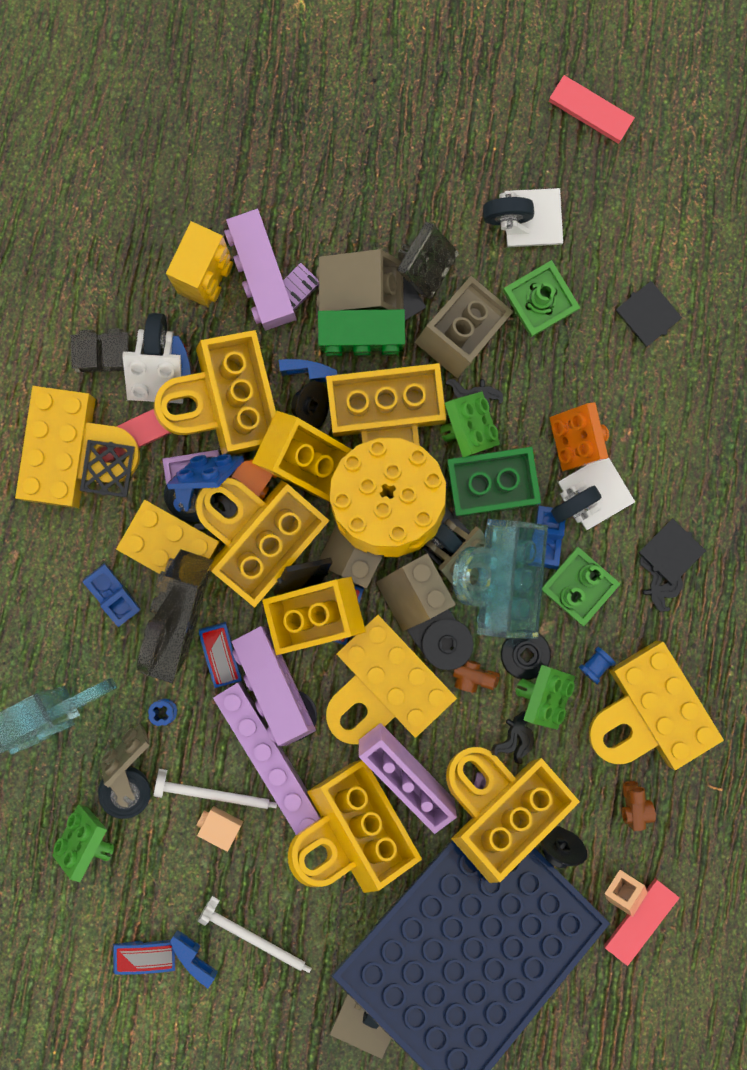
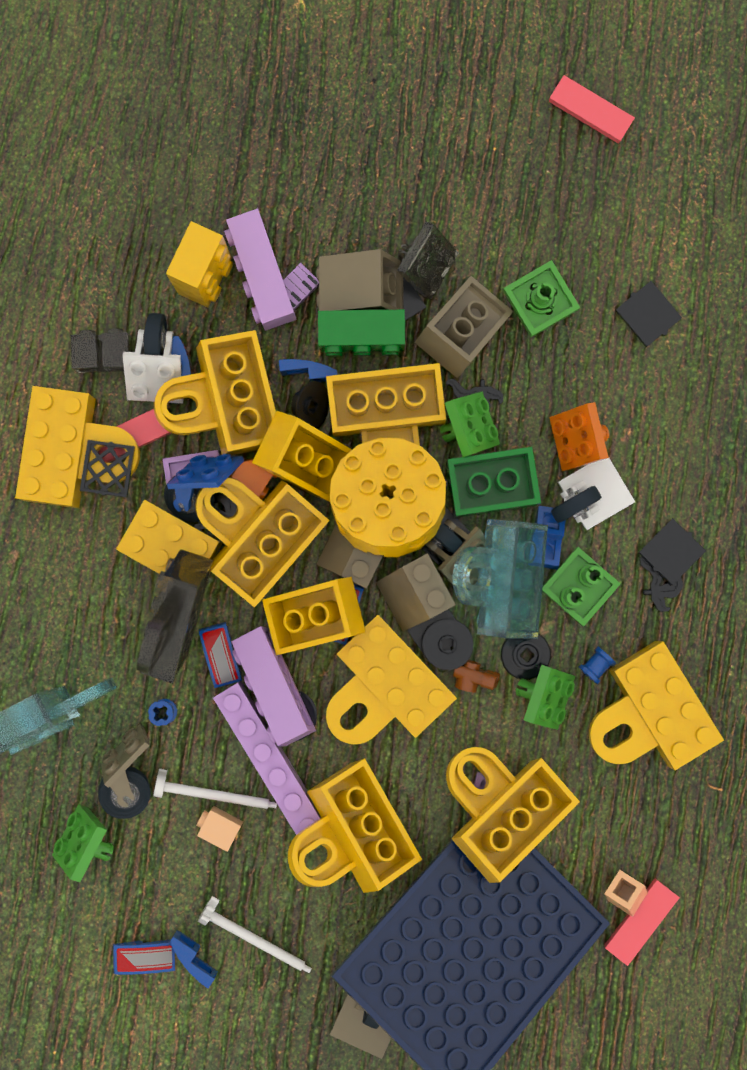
blue slope [82,563,141,627] -> none
black piece [273,558,333,596] -> none
lavender brick [359,723,457,834] -> none
white plate [483,188,563,247] -> none
black piece [491,711,534,764] -> none
black piece [541,826,587,868] -> none
dark orange plate [621,781,656,831] -> none

